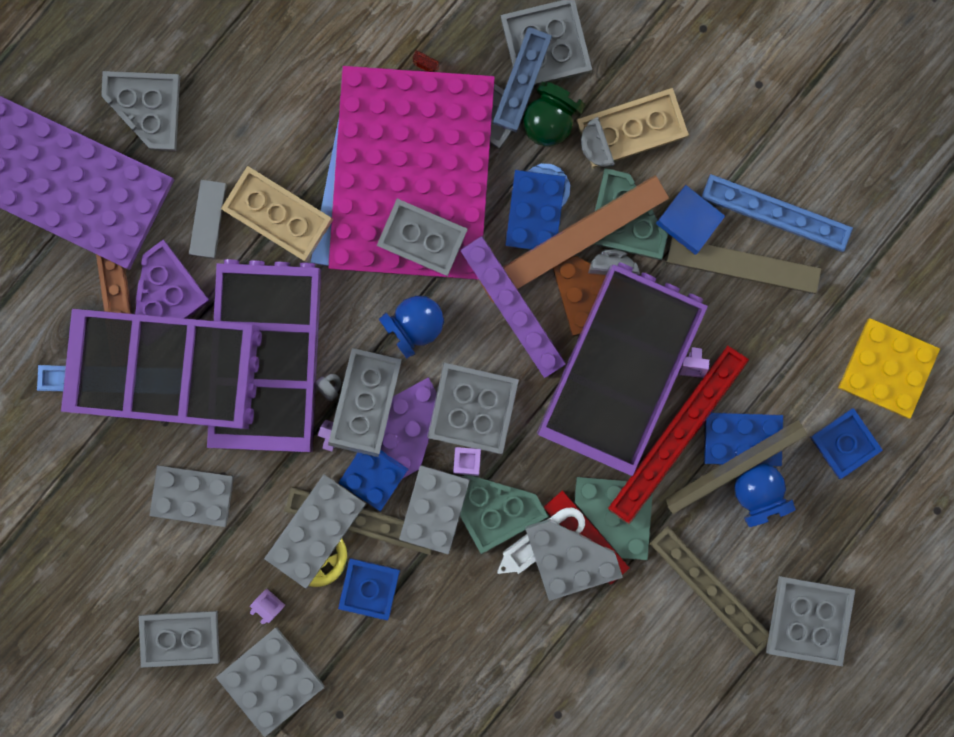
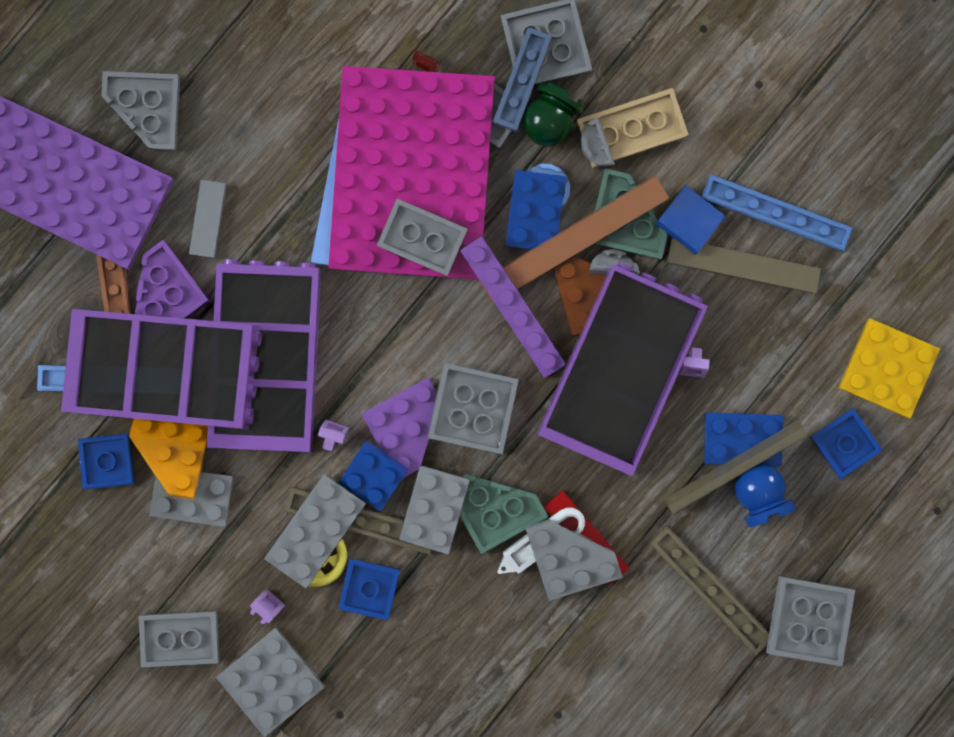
tan plate [221,166,334,262] -> none
light grey tile [315,374,342,401] -> none
light grey plate [328,348,402,457] -> none
blue tile [379,296,444,359] -> none
lavender tile [453,447,481,476] -> none
sand green plate [574,477,653,560] -> none
red tile [608,346,749,525] -> none
none -> blue plate [78,433,135,490]
none -> light orange plate [129,418,208,500]

